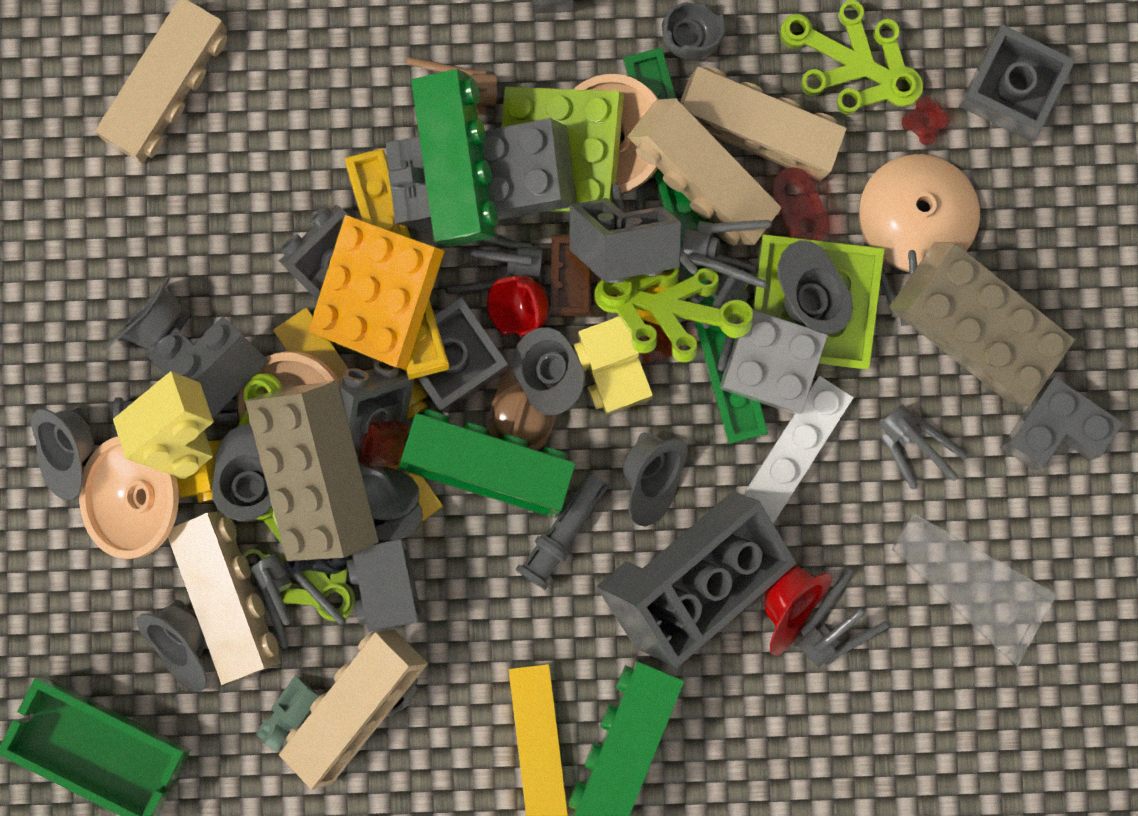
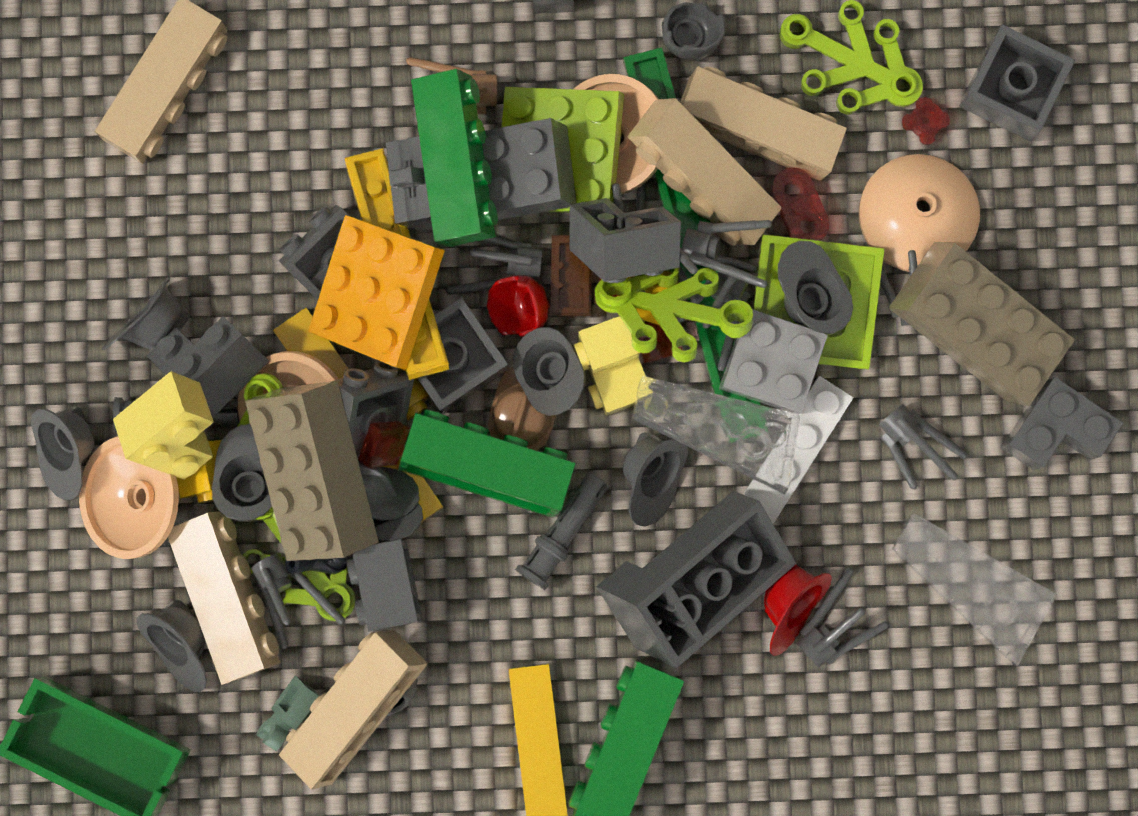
none -> clear wing [632,376,801,495]

